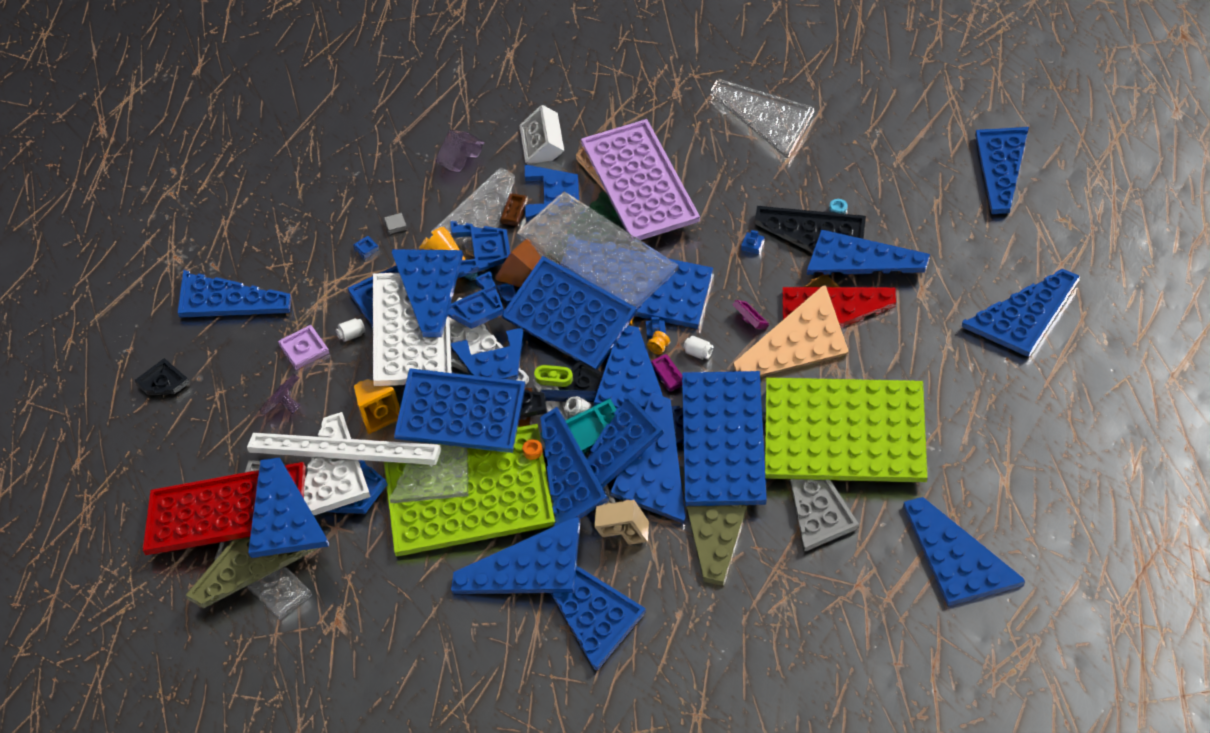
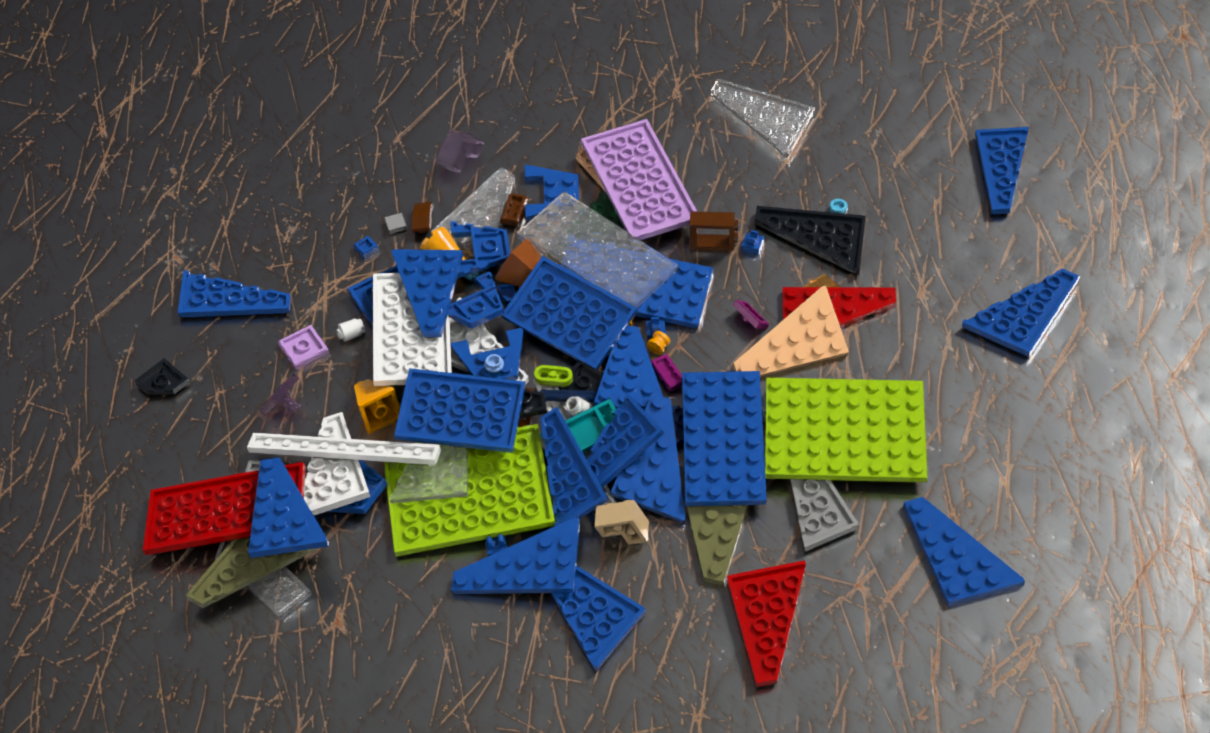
white slope [519,105,564,164] -> none
orange tile [522,439,543,460] -> none
white brick [683,336,713,360] -> none
blue wing [807,230,930,275] -> none
none -> reddish brown slope [412,201,434,233]
none -> light blue plate [484,354,504,373]
none -> blue tile [485,534,507,556]
none -> reddish brown window [690,211,738,251]
none -> red wing [726,560,806,687]

